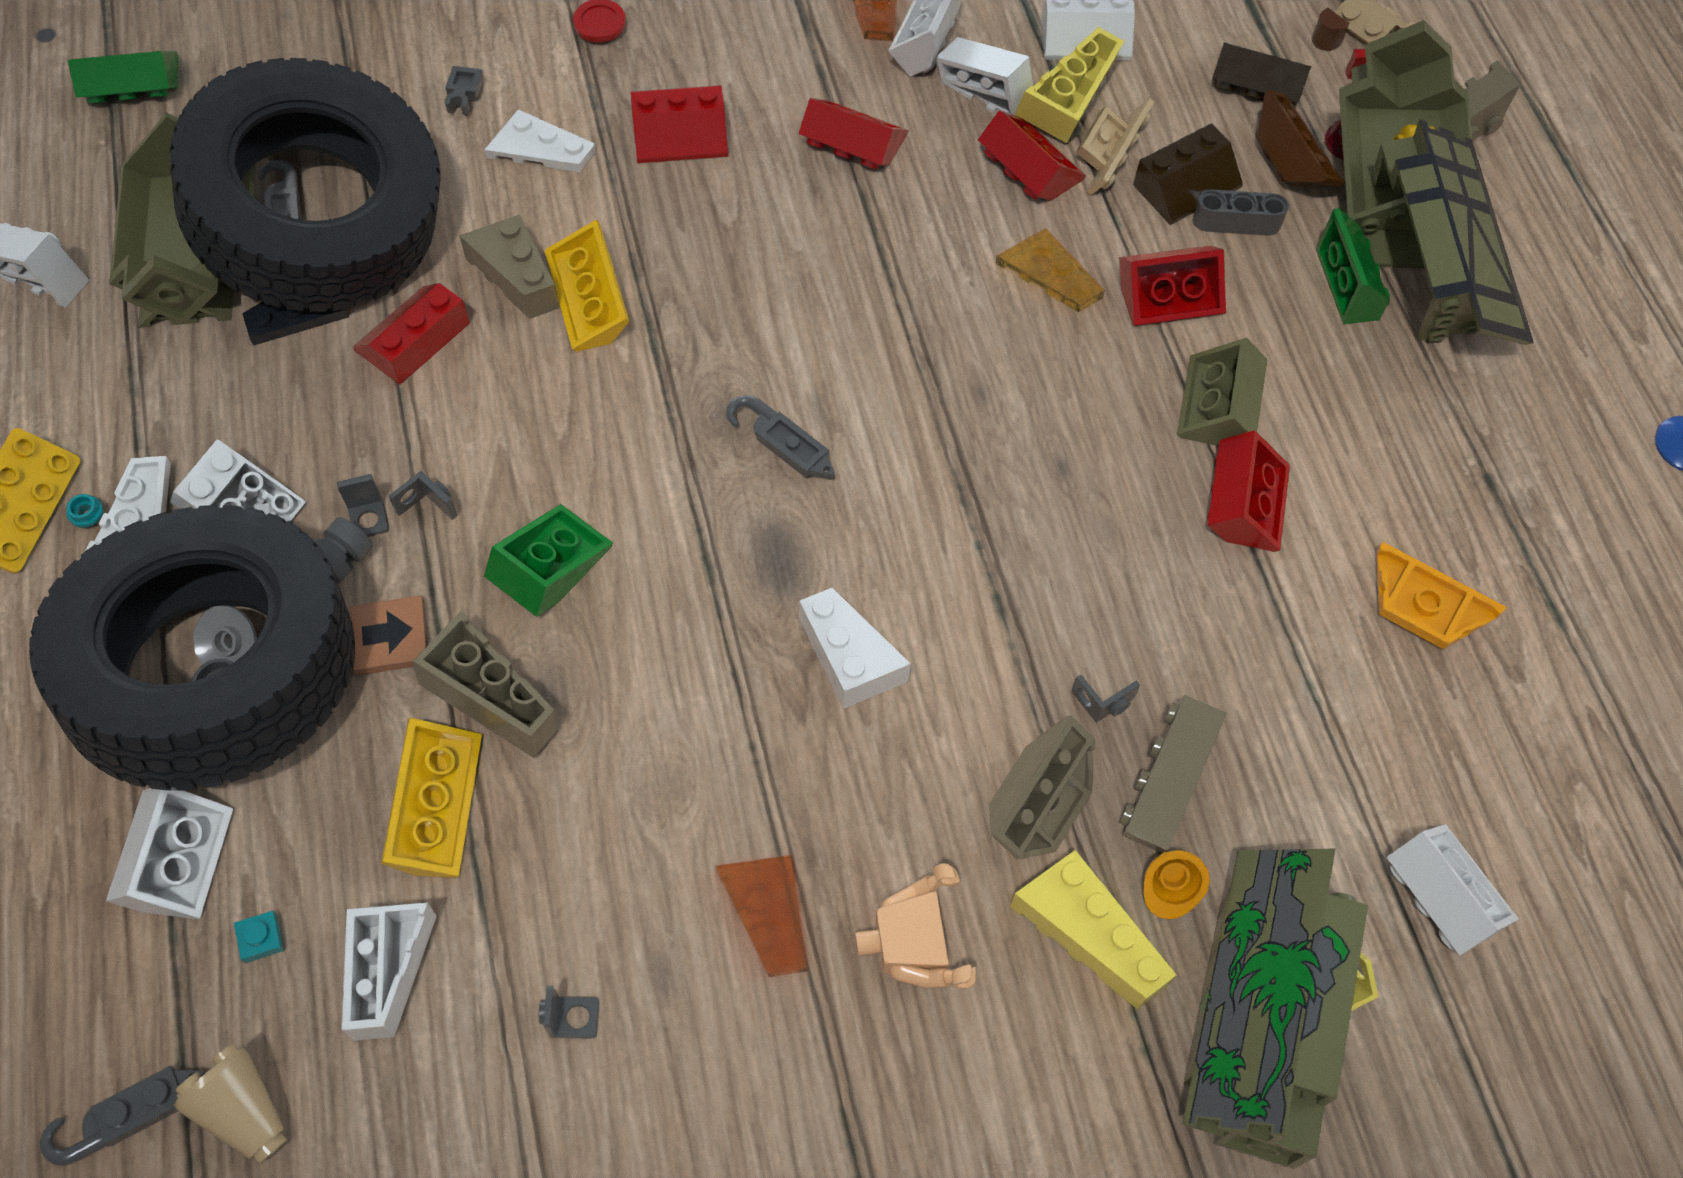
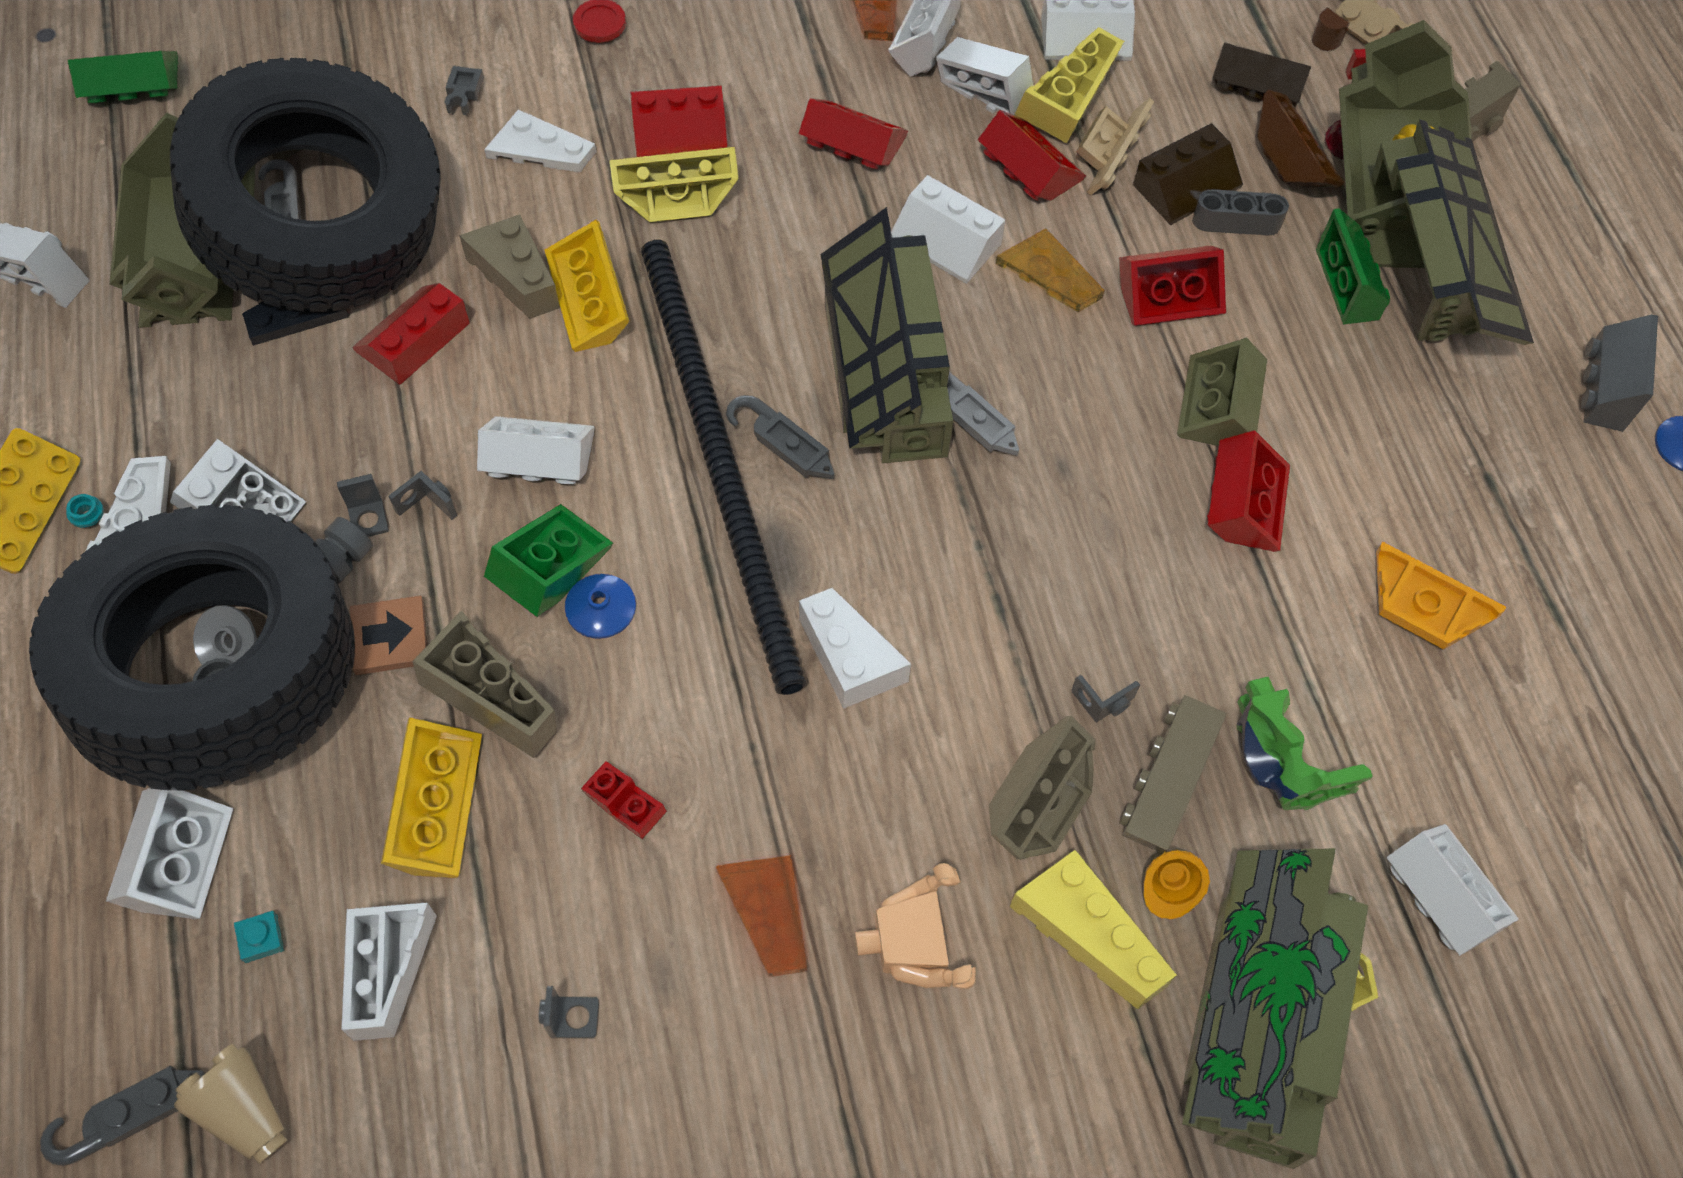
none -> white slope [477,416,594,484]
none -> blue dish [565,574,636,639]
none -> red slope [581,761,667,839]
none -> light yellow wedge [609,147,739,223]
none -> black piece [641,239,807,695]
none -> olive panel [820,207,953,464]
none -> white slope [891,175,1005,284]
none -> light grey plate [947,371,1019,456]
none -> bright green hips [1236,677,1373,811]
none -> dark grey slope [1581,314,1658,432]

